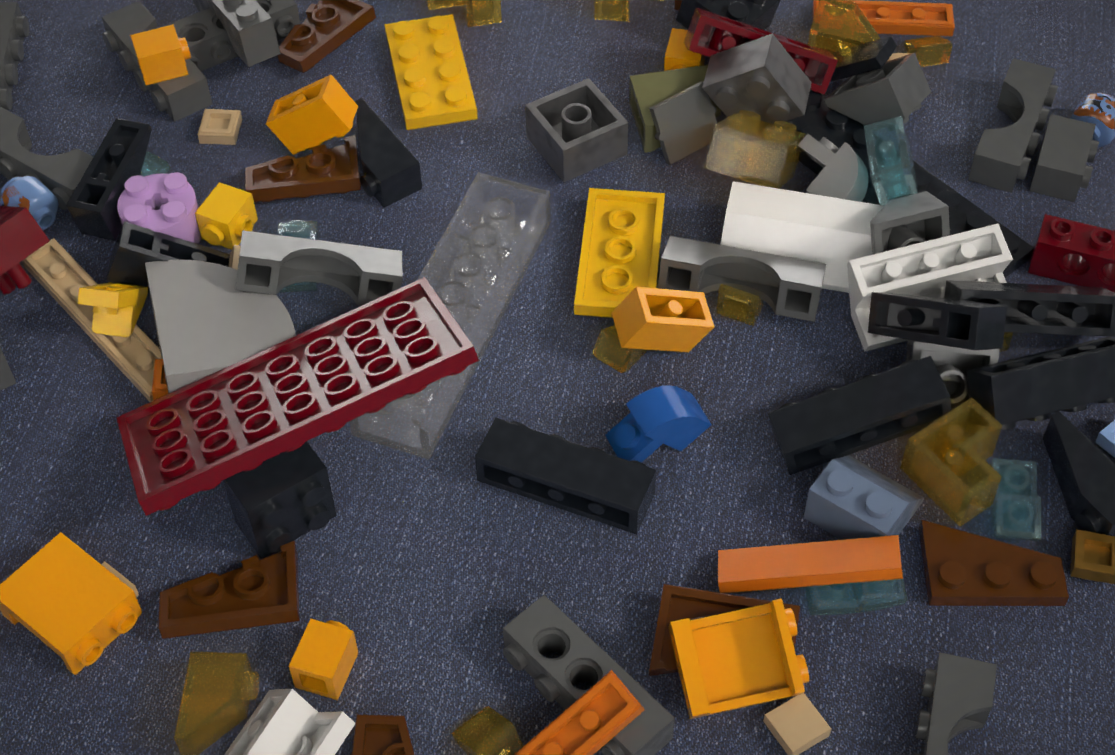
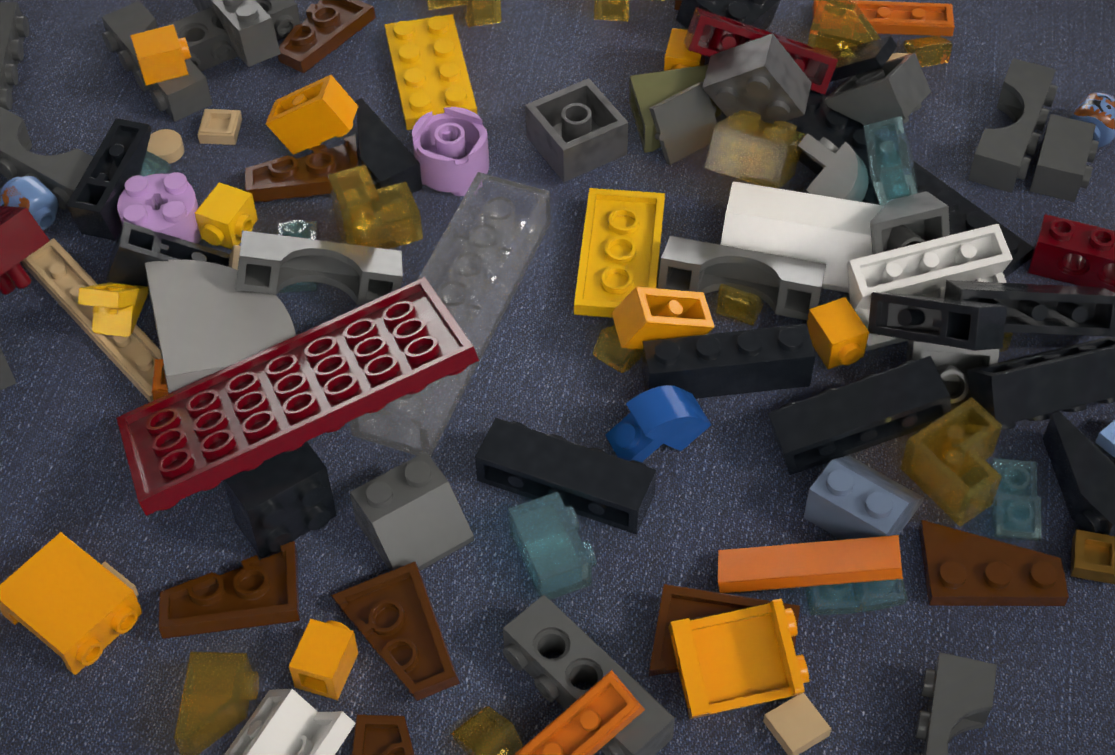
none -> tan tile [147,129,184,165]
none -> clear yellow brick [328,165,423,249]
none -> reddish brown wing [331,561,460,701]
none -> dark grey slope [350,451,474,571]
none -> lavender brick [412,107,489,196]
none -> clear light blue brick [508,492,596,600]
none -> black brick [642,324,815,399]
none -> light orange brick [807,297,869,370]

